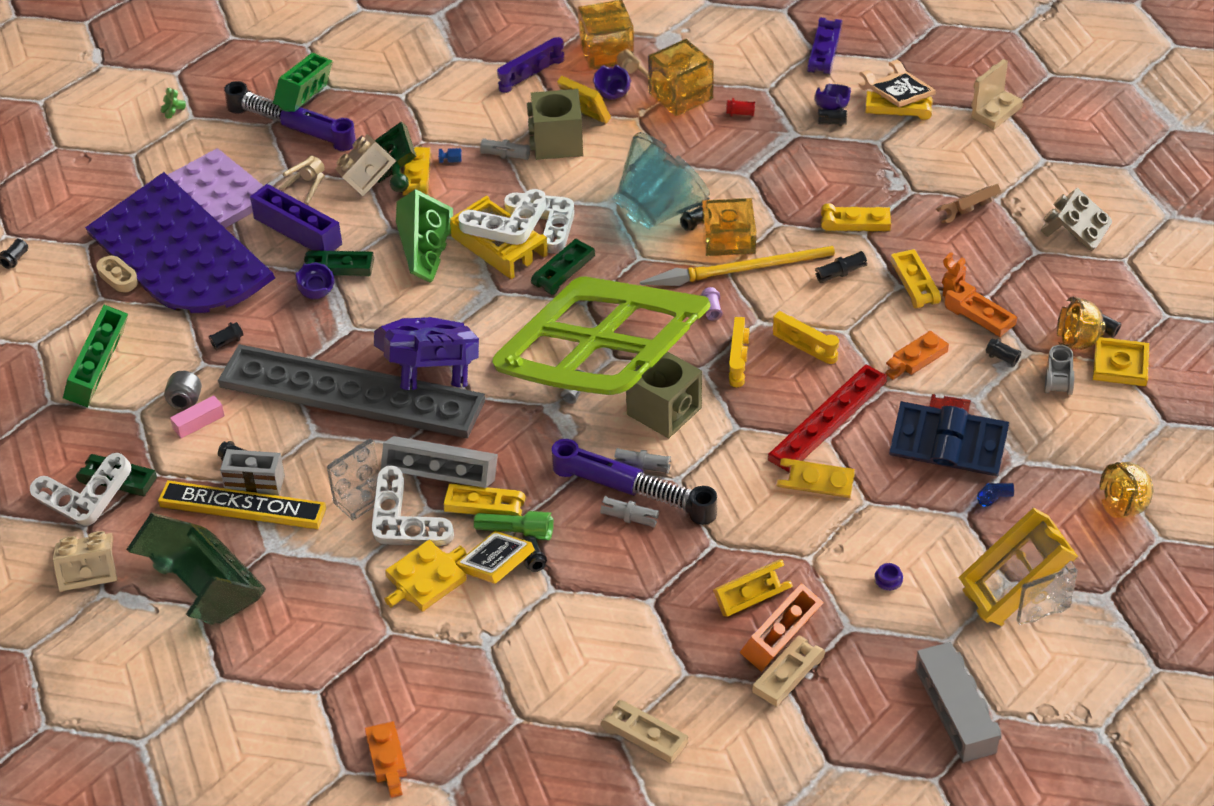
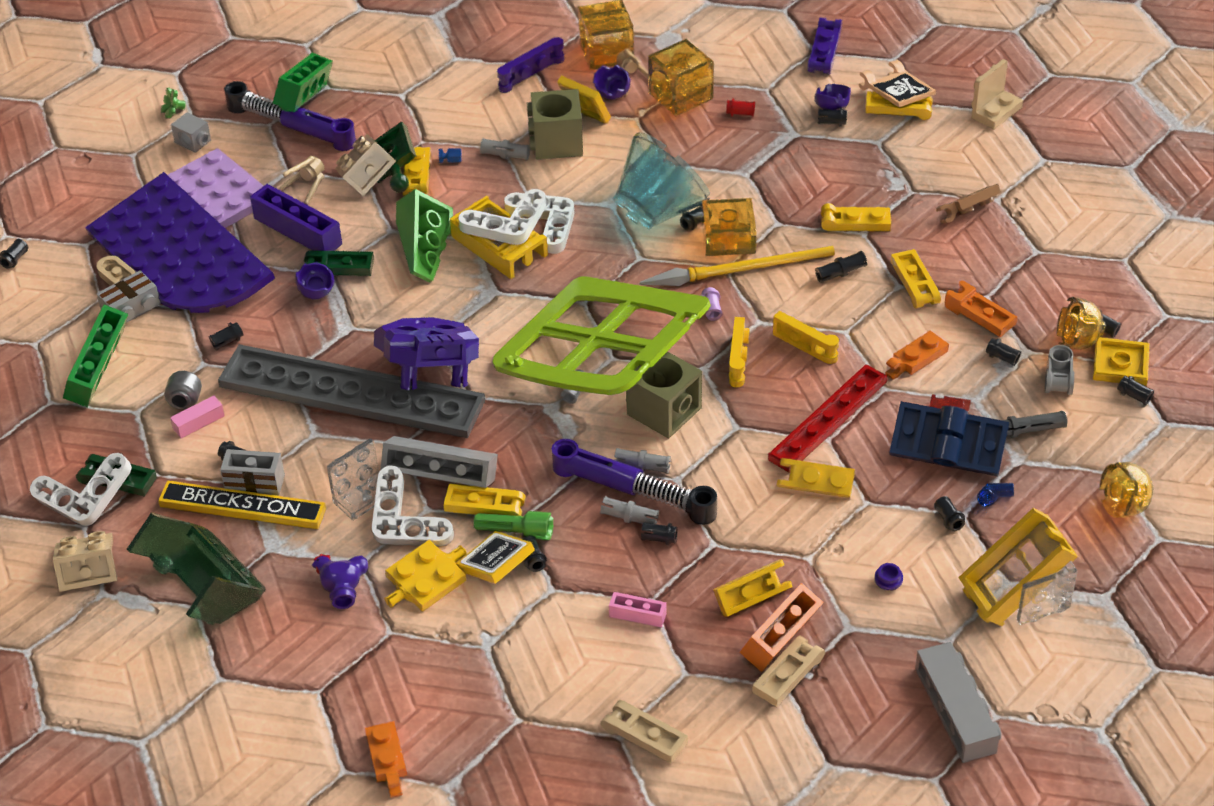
dark green plate [531,238,595,295] -> none
orange plate [942,252,966,297] -> none
dark tan bracket [1040,188,1112,250] -> none
none -> light grey brick [96,271,160,323]
none -> light grey brick [171,112,211,153]
none -> dark purple animal [312,554,368,609]
none -> bright pink piece [609,592,666,628]
none -> black pin [641,522,678,546]
none -> black pin [934,496,965,531]
none -> dark grey pin [1002,411,1067,438]
none -> black pin [1117,376,1154,406]

